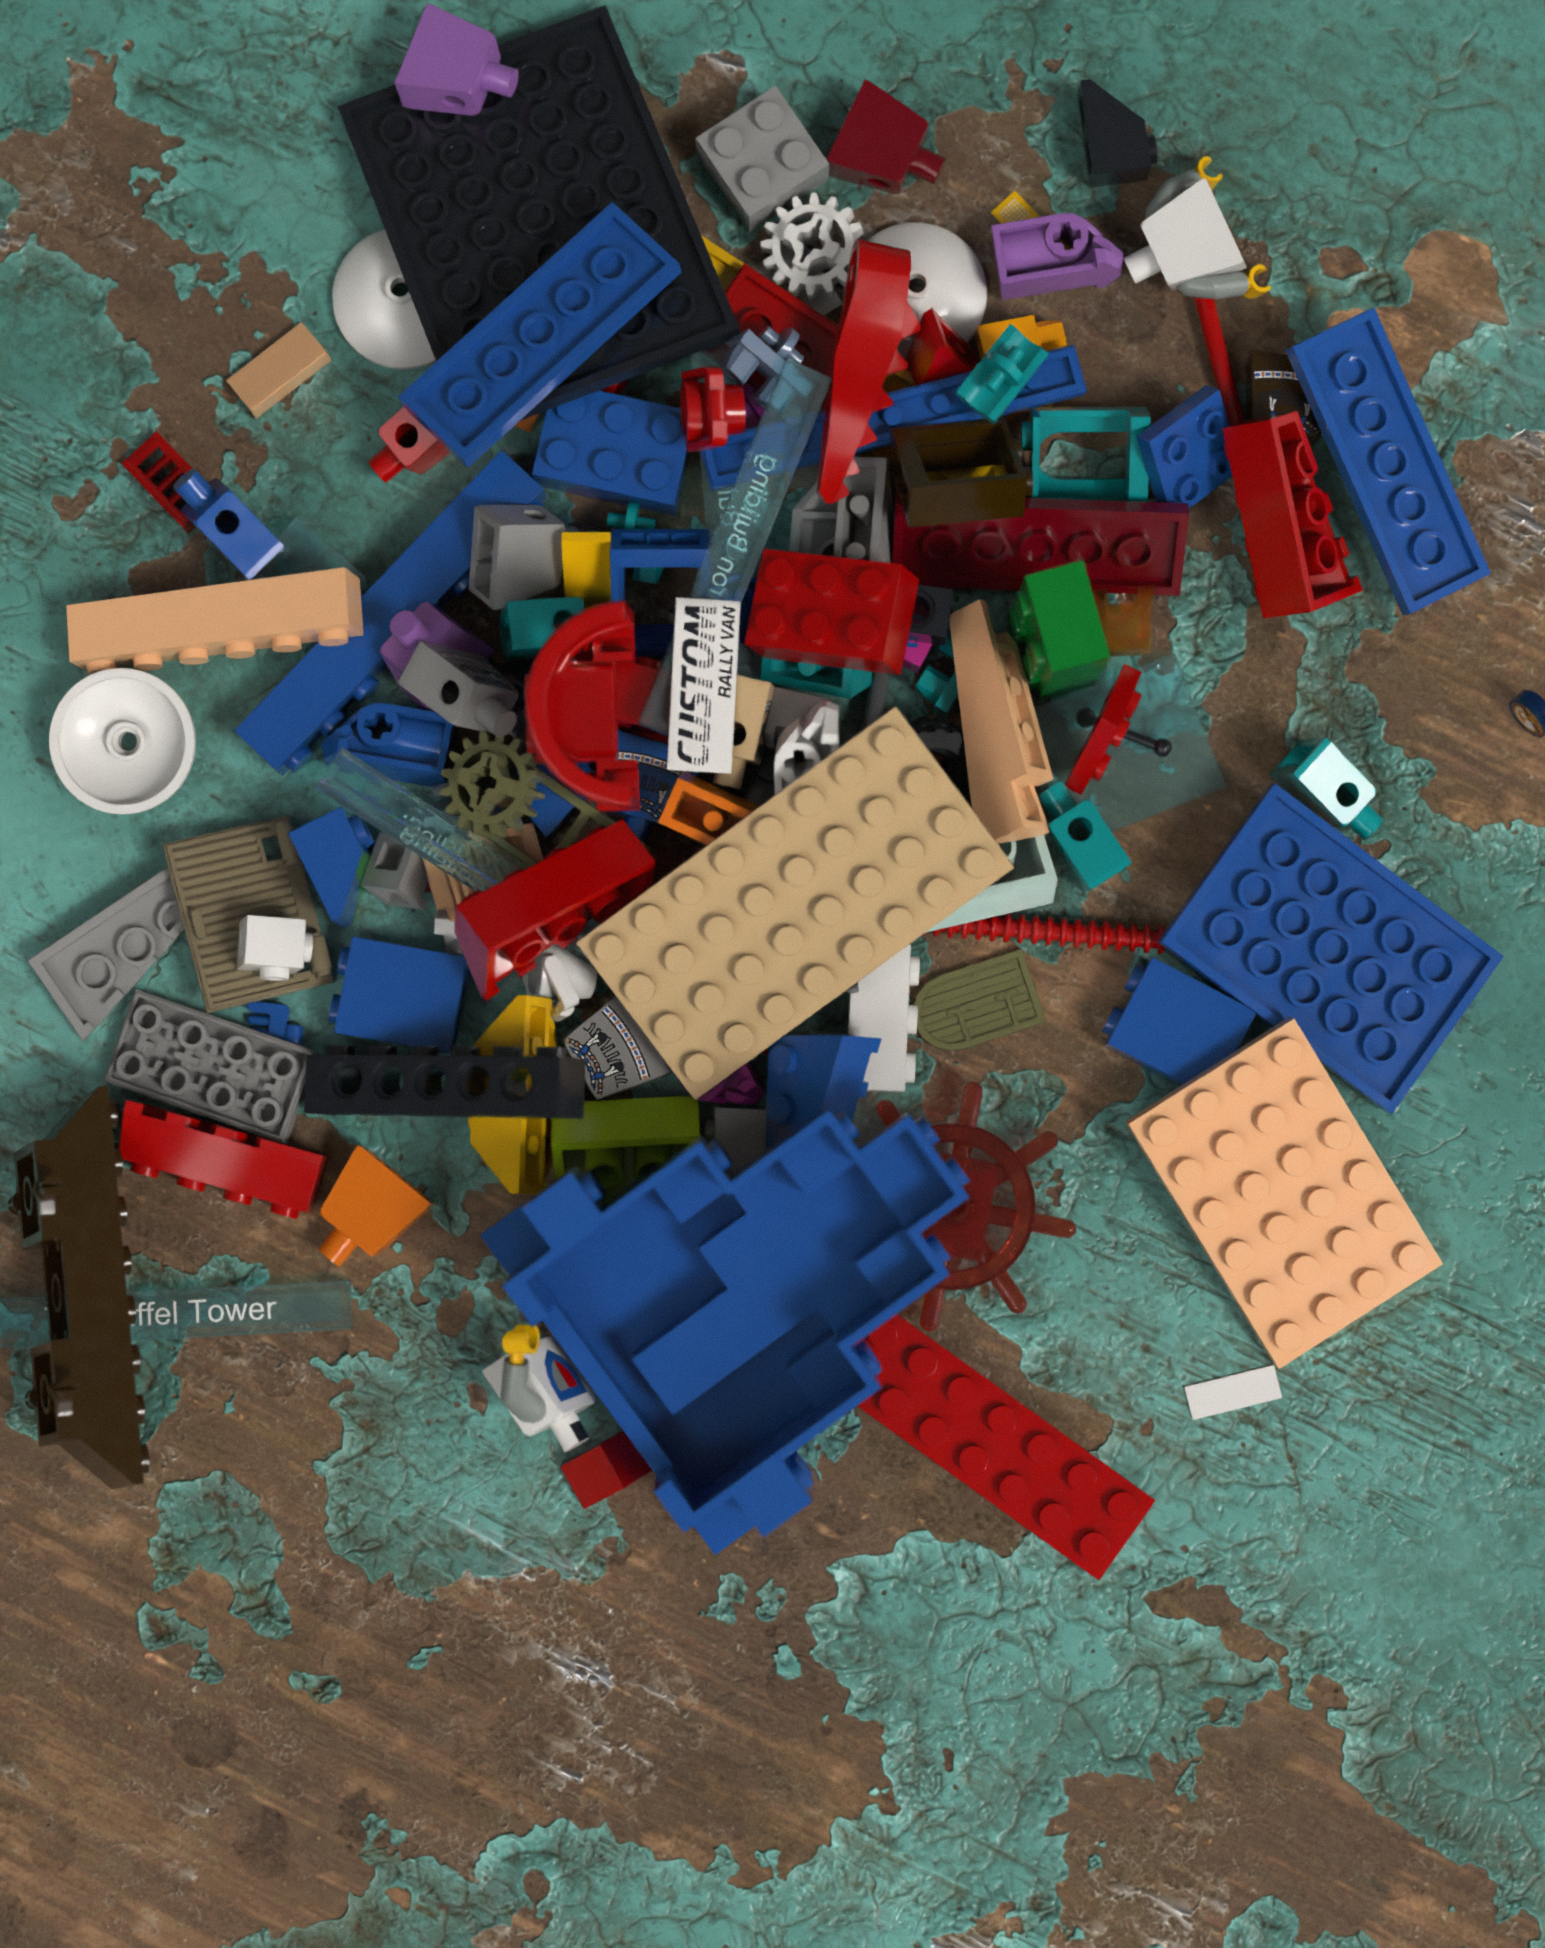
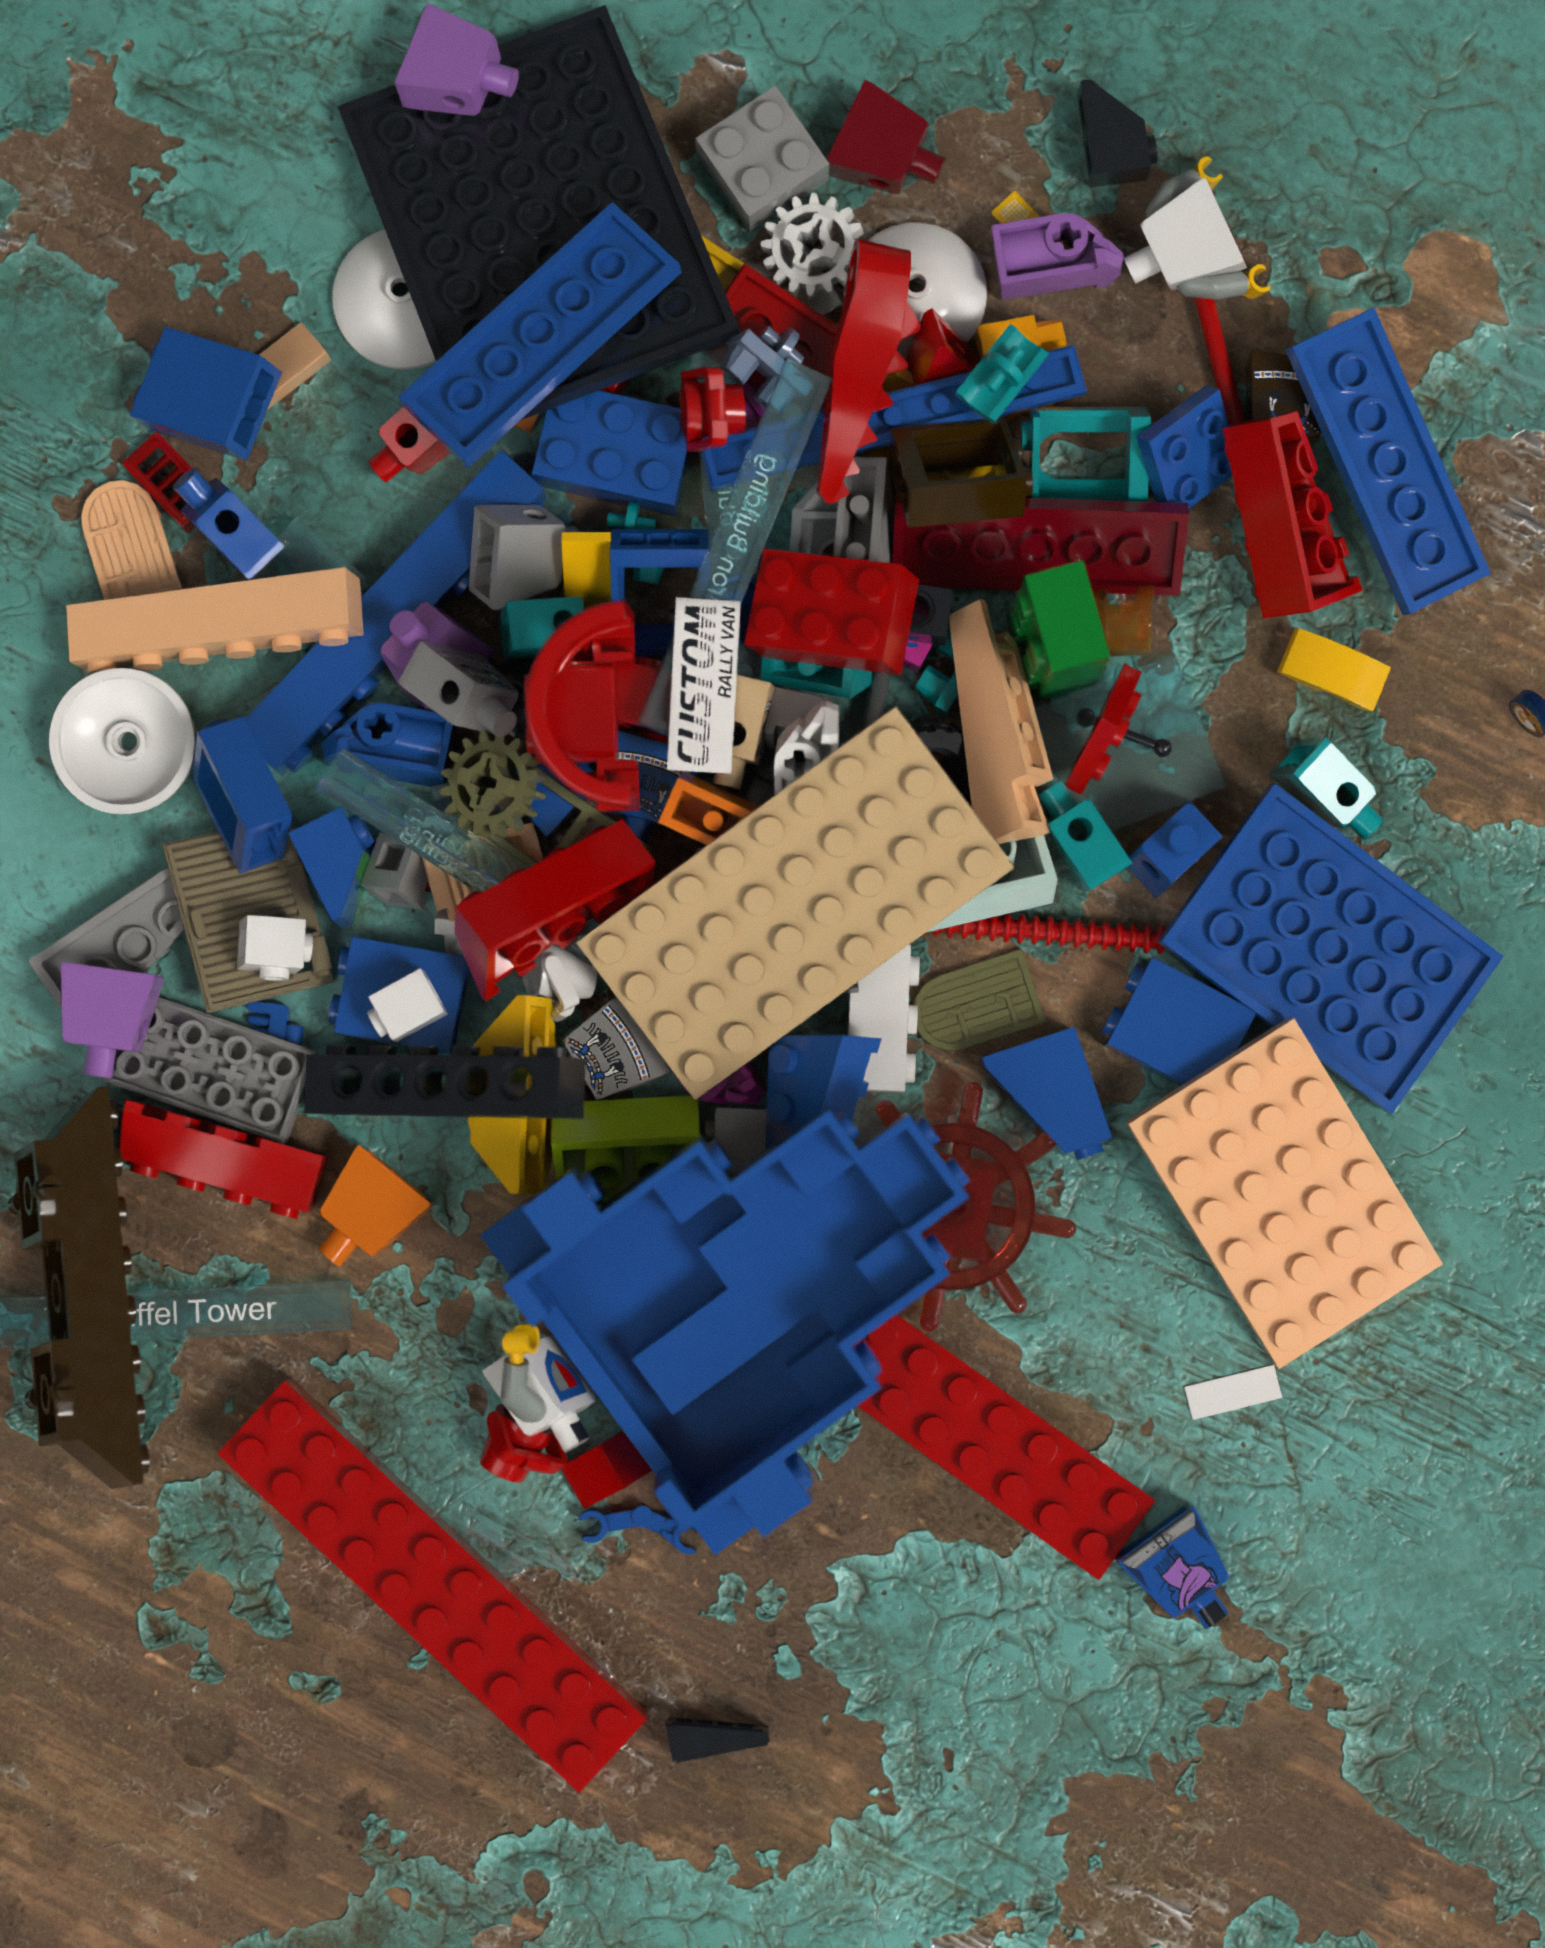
none -> medium lavender torso [61,962,164,1078]
none -> light nougat window [81,480,182,600]
none -> blue brick [129,327,282,461]
none -> blue window [192,716,292,874]
none -> red brick [217,1378,649,1793]
none -> white brick [367,968,448,1042]
none -> red piece [479,1404,567,1483]
none -> blue piece [578,1505,698,1554]
none -> black slope [666,1718,770,1763]
none -> blue slope [979,1027,1112,1160]
none -> torso [1115,1503,1229,1629]
none -> blue torso [1127,801,1223,898]
none -> yellow slope [1277,628,1391,712]

